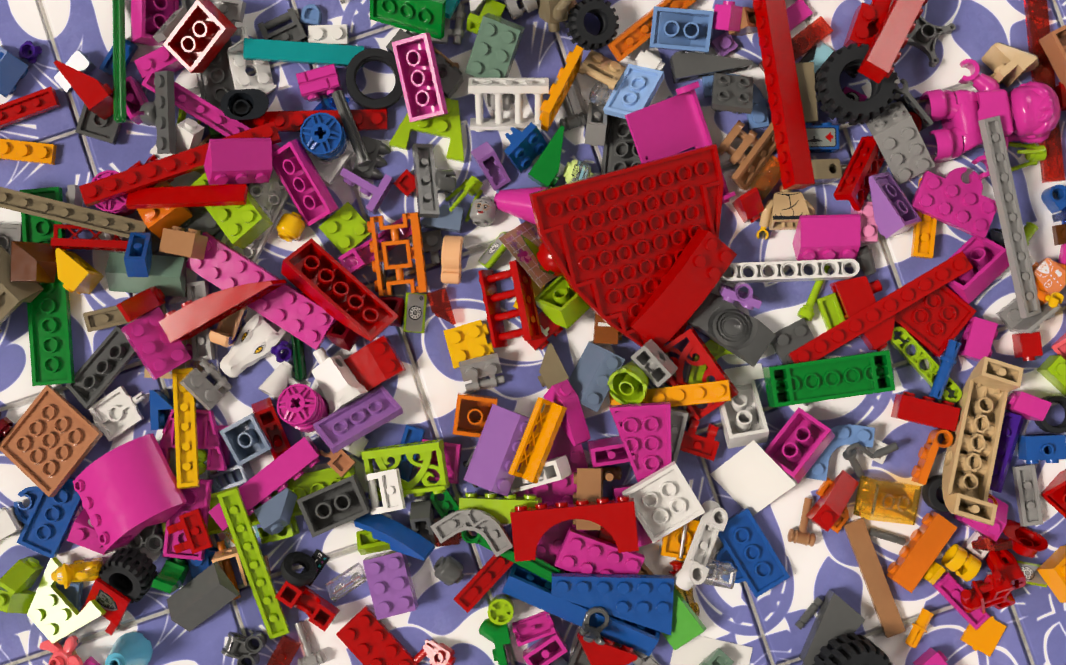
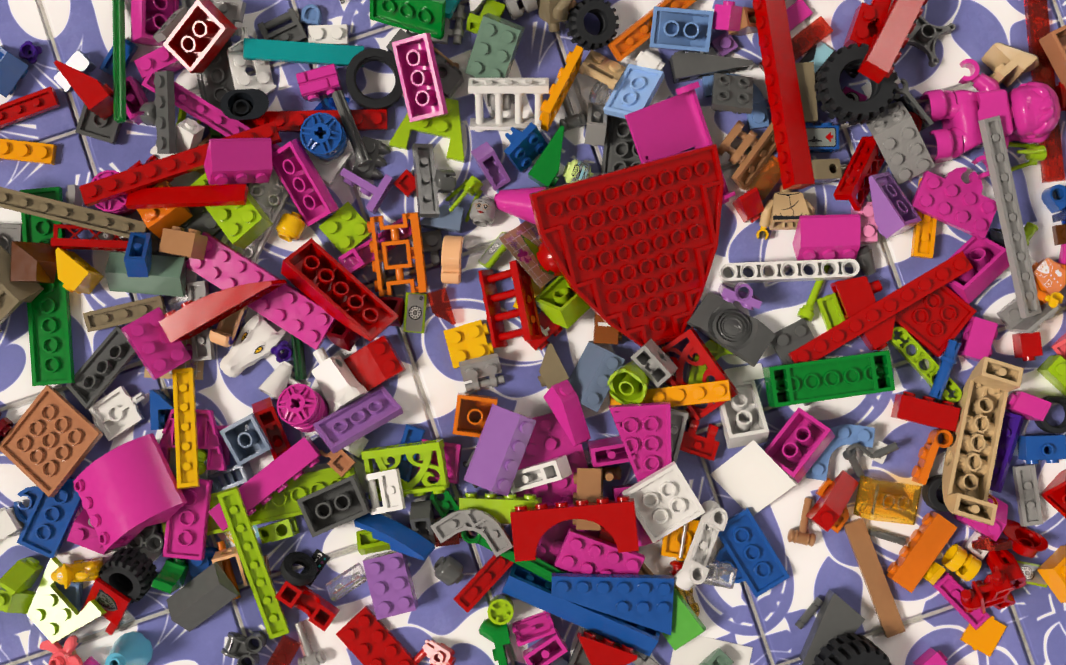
red slope [116,286,166,323] -> none
red plate [167,508,213,554] -> none
light grey plate [180,358,233,411] -> none
sand blue slope [254,488,297,535] -> none
light orange fence [508,397,567,484] -> none
dark grey piece [580,607,609,645] -> none
red slope [630,229,737,349] -> none
light orange axle [905,608,934,648] -> none

